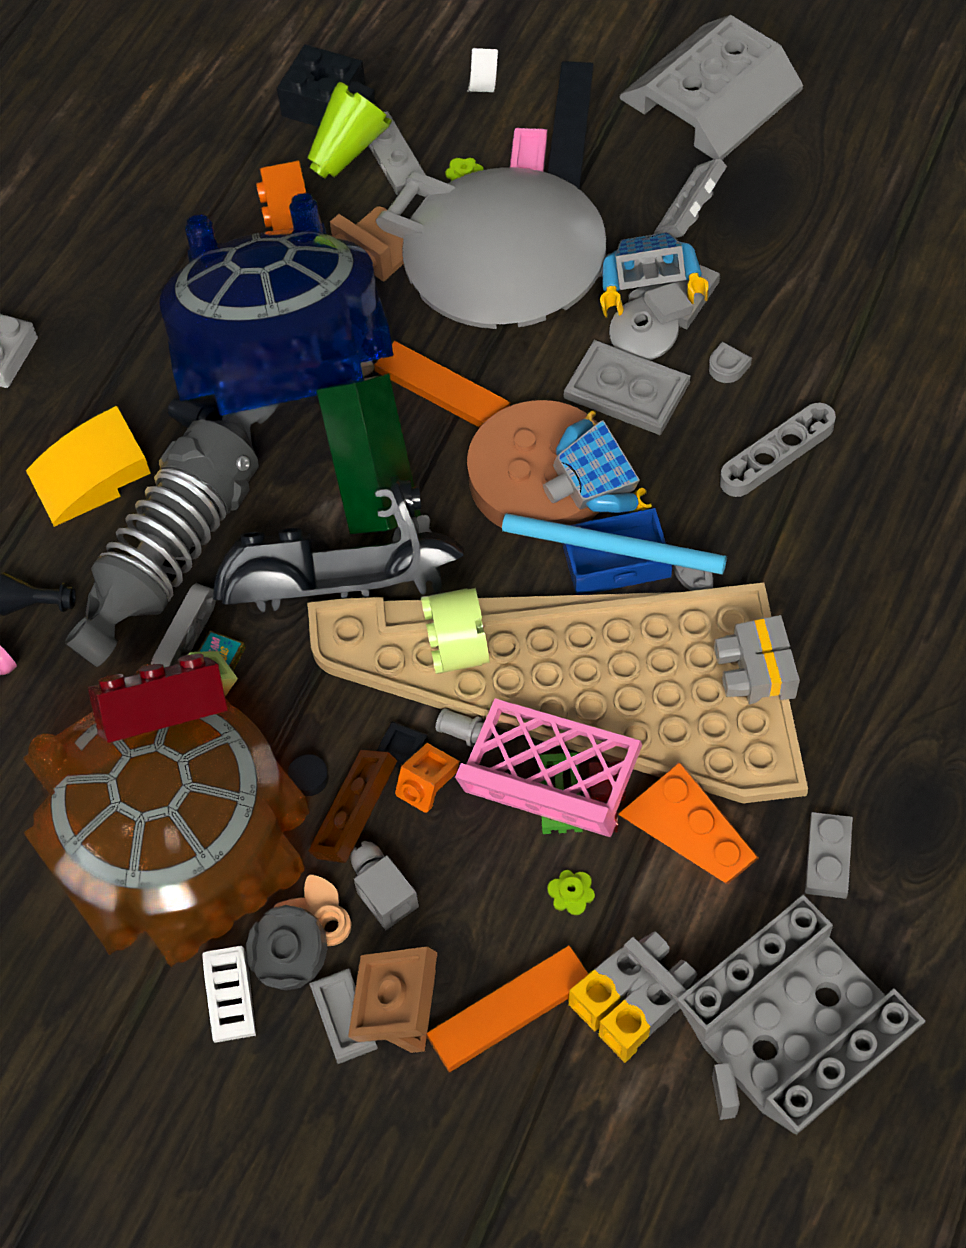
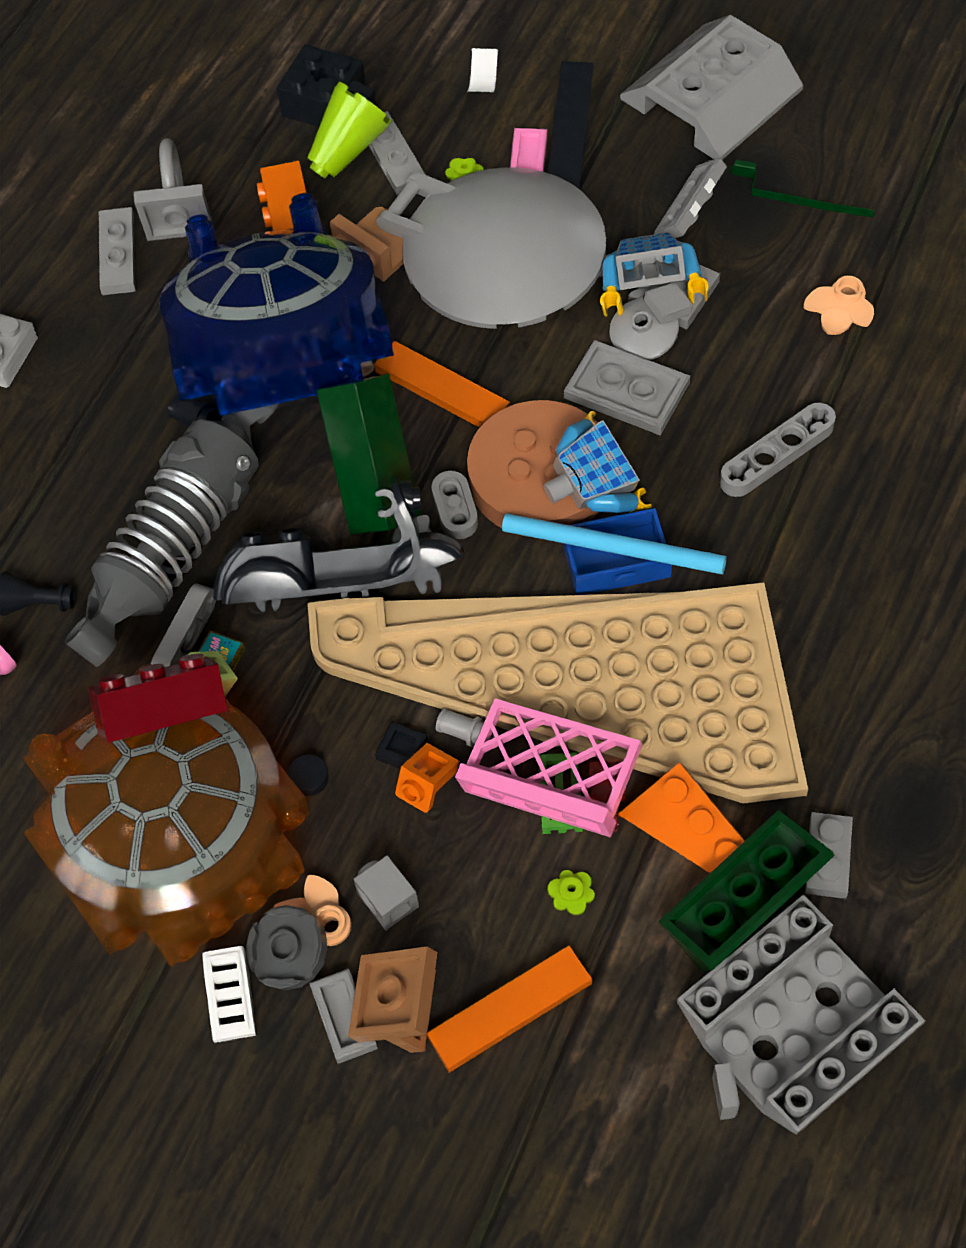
yellow slope [26,406,151,527] -> none
reddish brown plate [308,750,397,863] -> none
light grey hinge [350,841,384,875] -> none
yellowish green brick [421,588,490,674] -> none
hips [569,931,698,1063] -> none
light grey tile [673,565,713,591] -> none
light grey tile [709,342,752,383] -> none
light grey hips [714,615,800,704] -> none
none -> light grey plate [99,207,136,295]
none -> light grey tile [134,138,214,241]
none -> light grey plate [432,471,478,539]
none -> dark green slope [658,810,835,971]
none -> dark green piece [730,160,875,218]
none -> light nougat plate [803,276,874,335]

